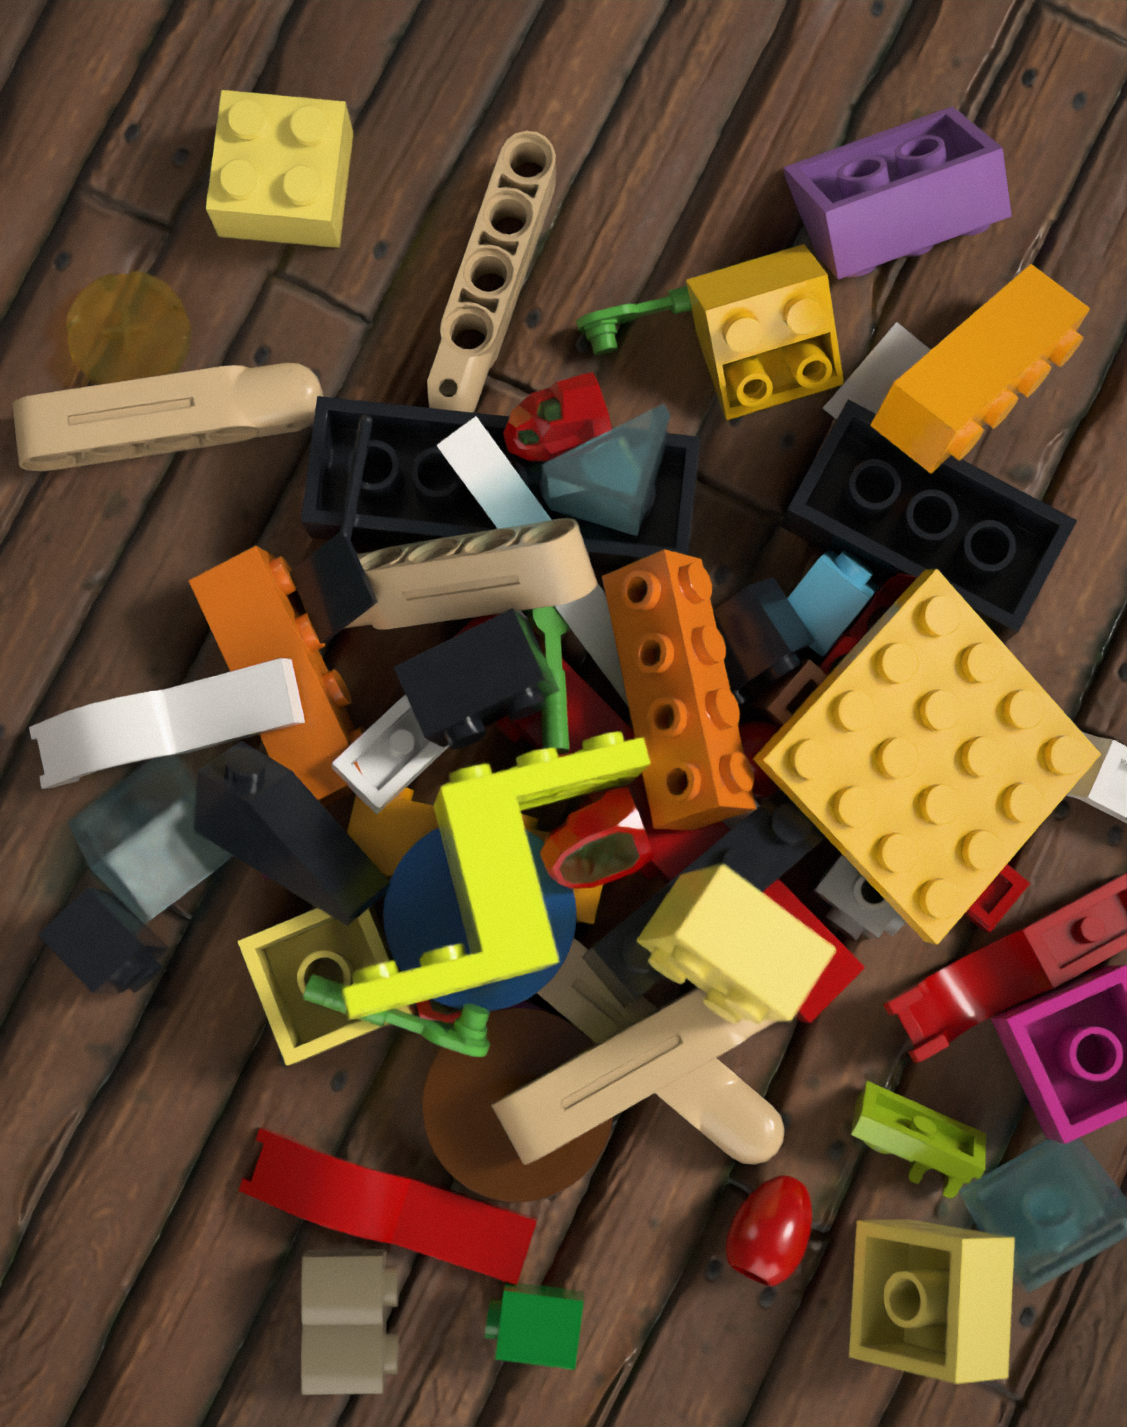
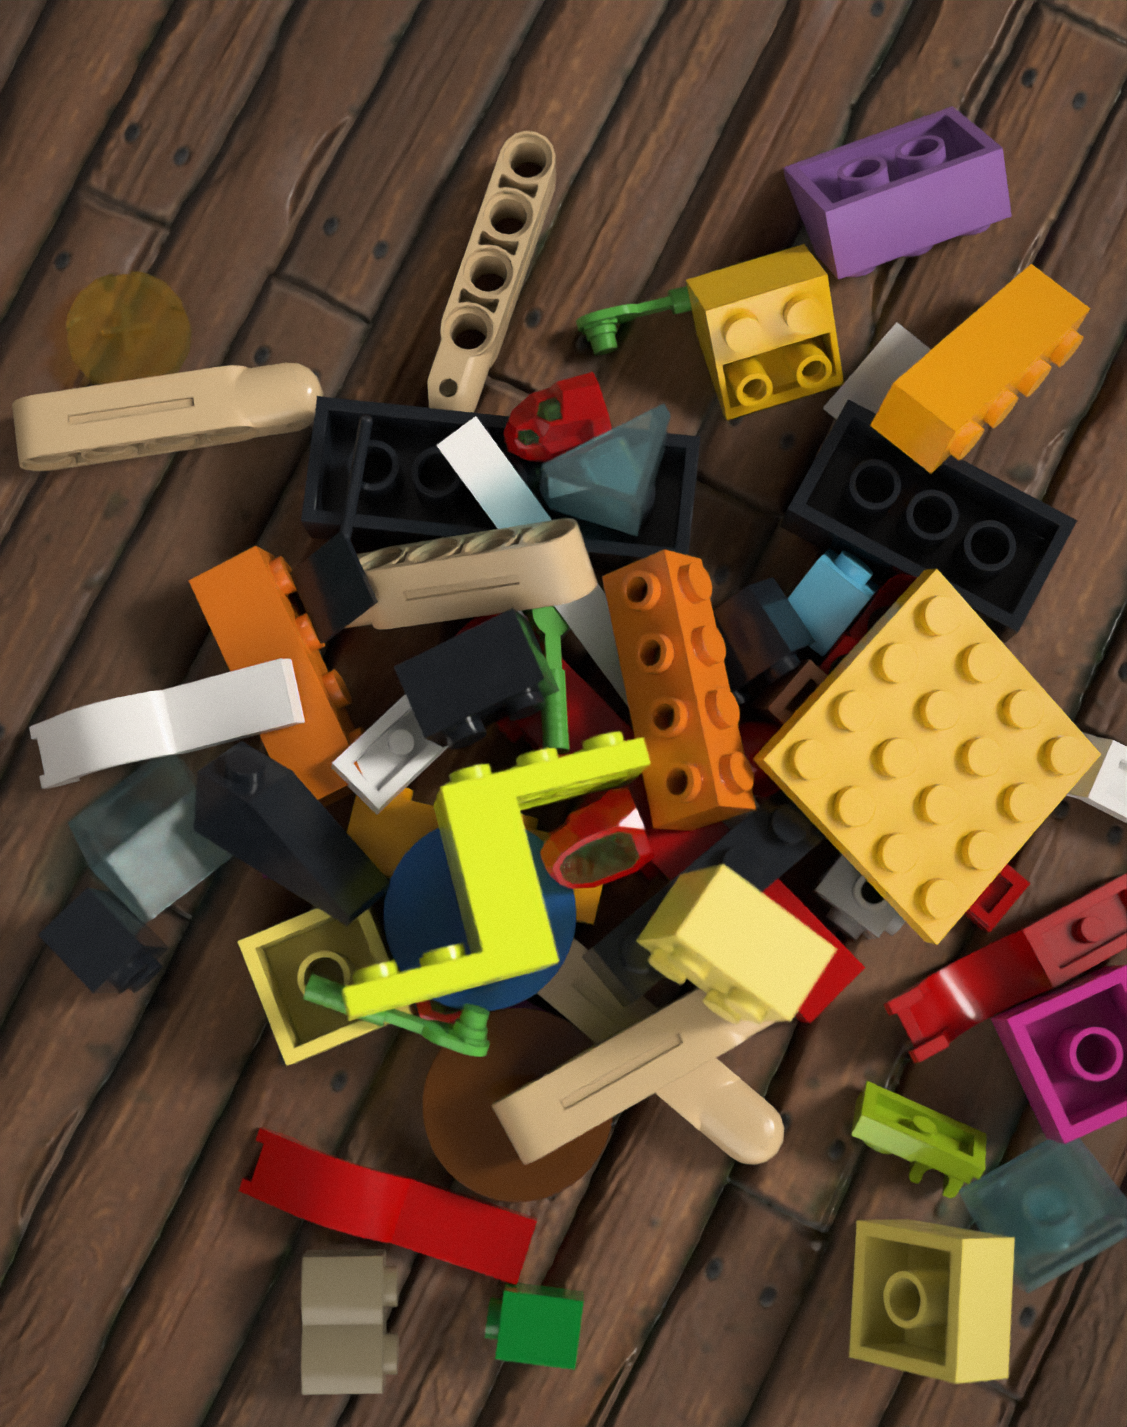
light yellow brick [206,90,353,248] -> none
red animal [725,1175,812,1287] -> none

